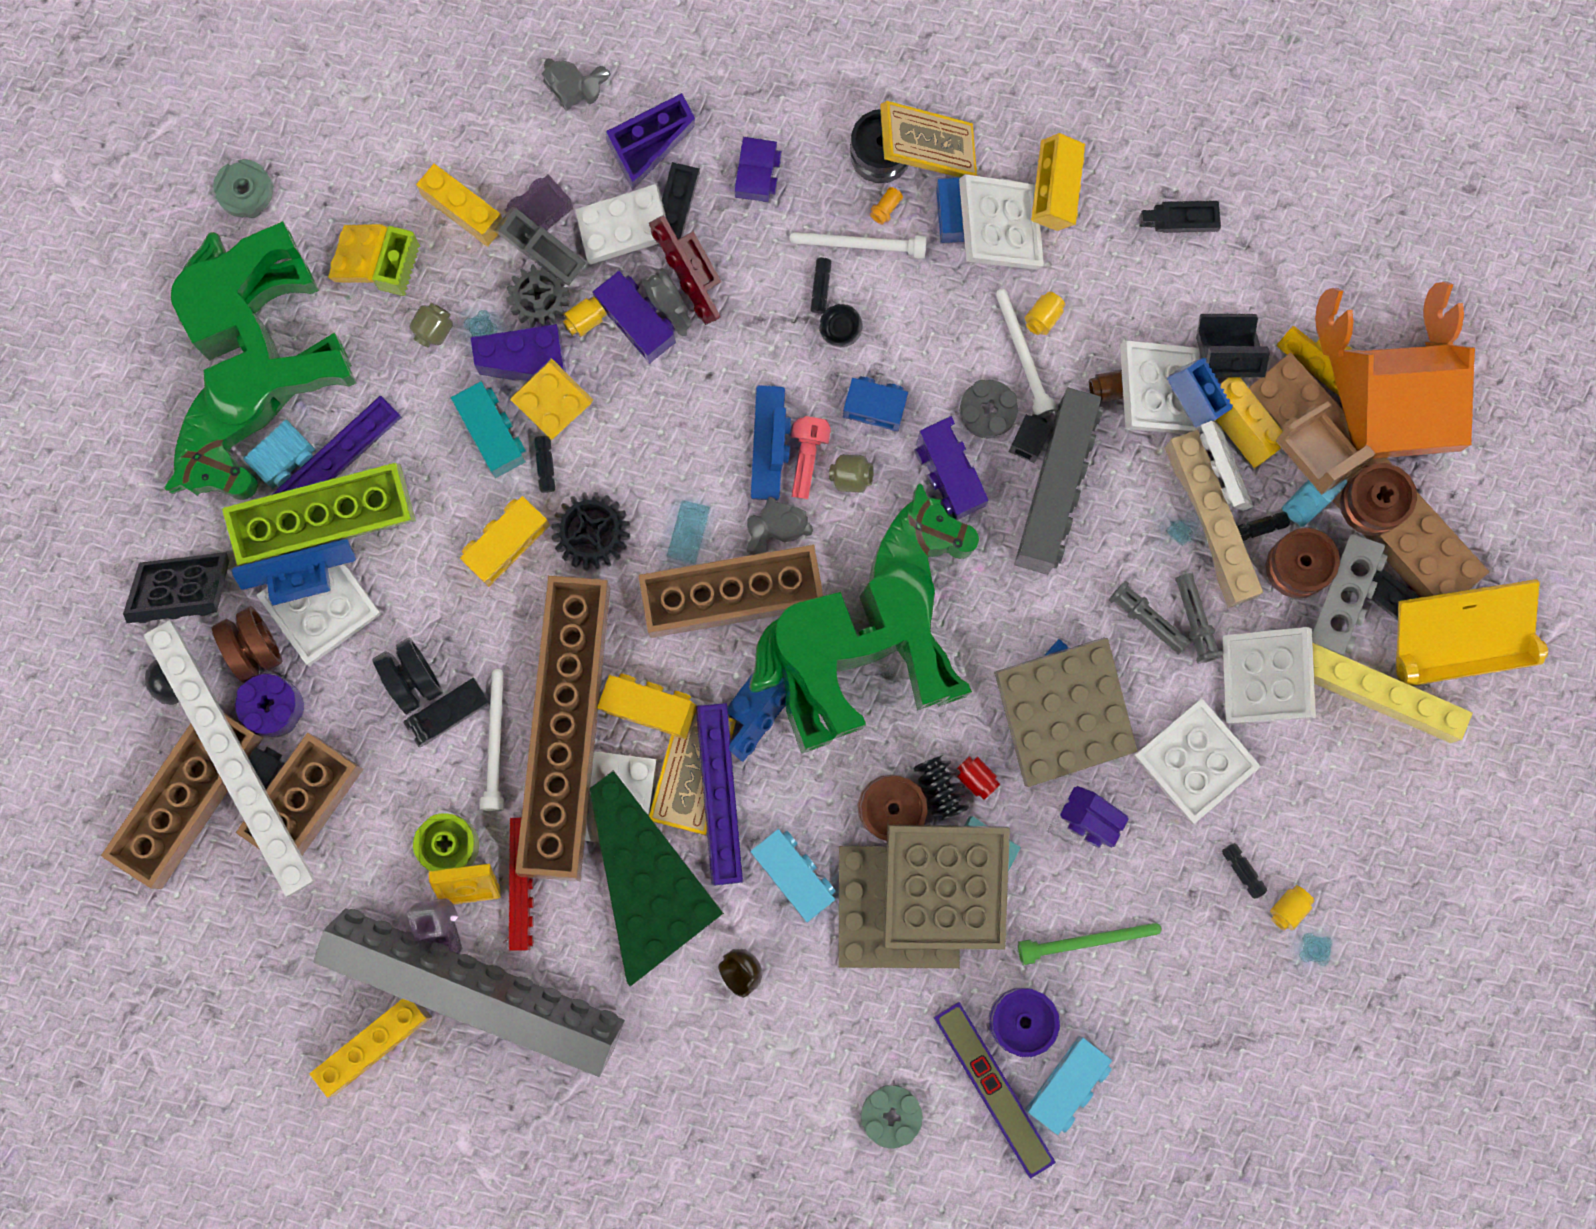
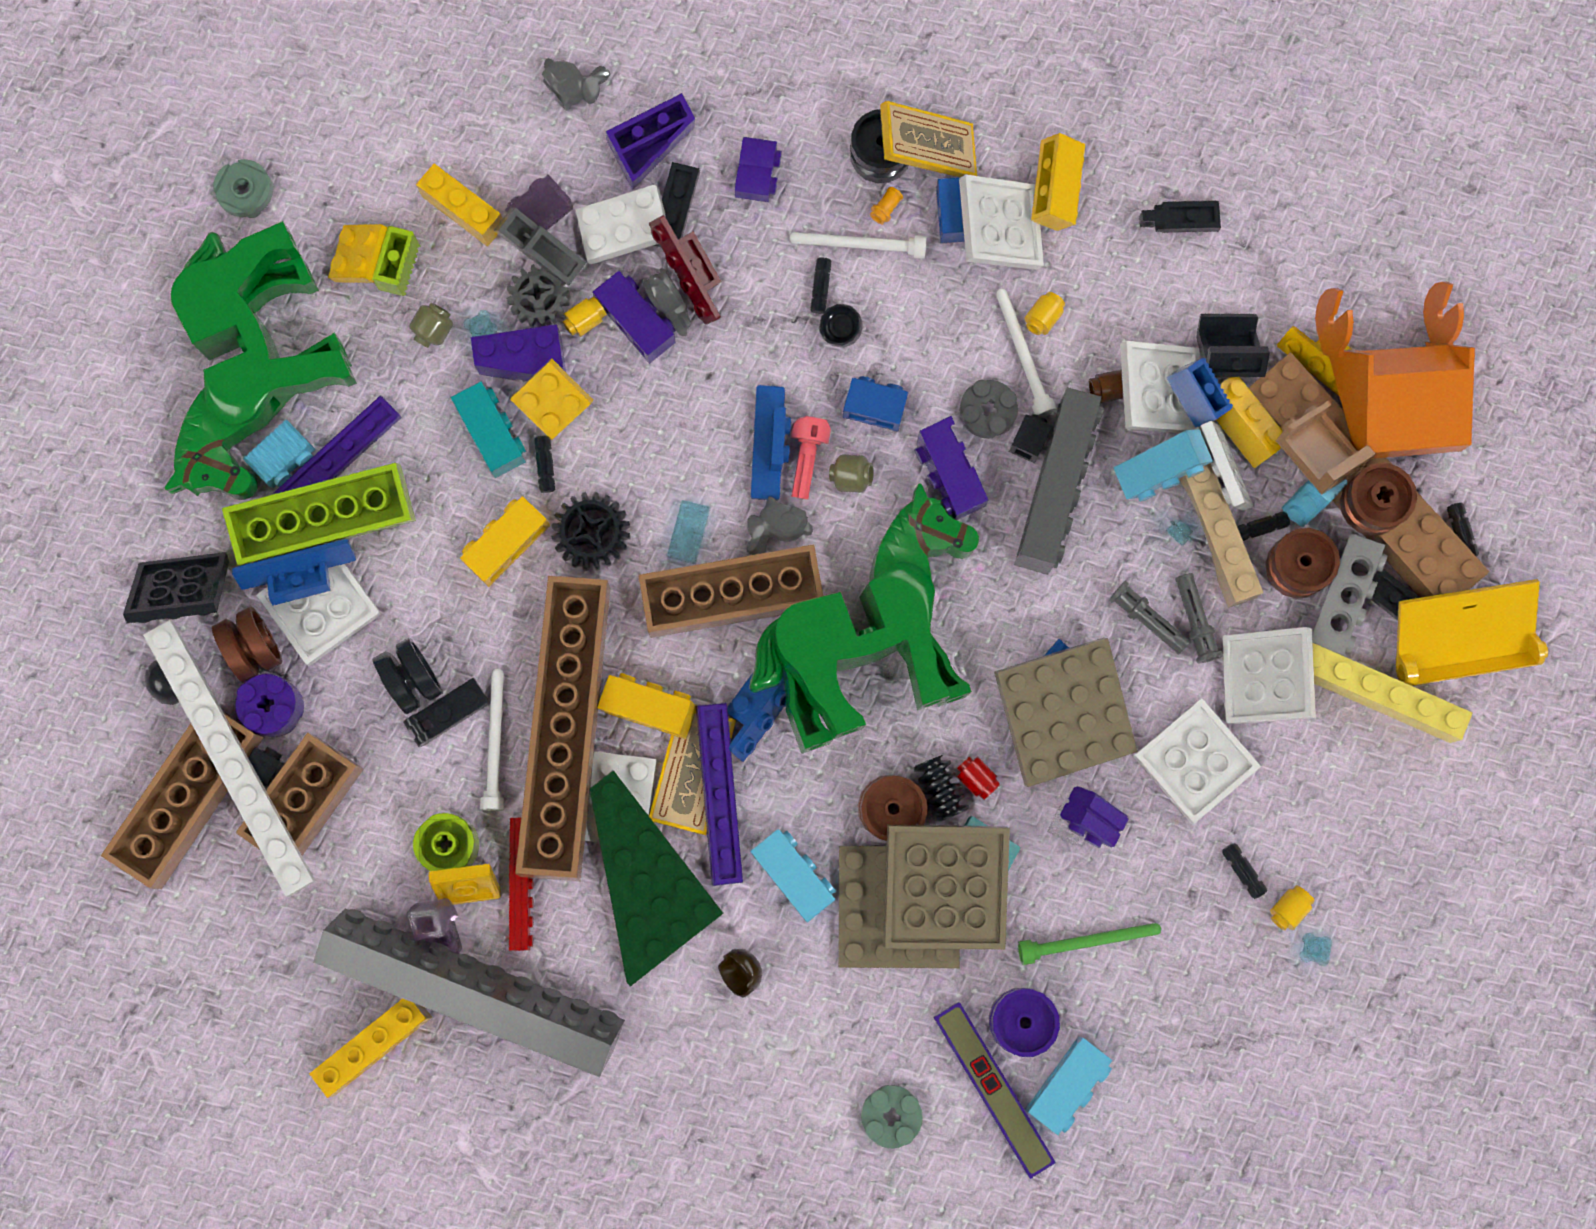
none -> medium azure brick [1113,429,1213,502]
none -> black axle [1447,502,1479,556]

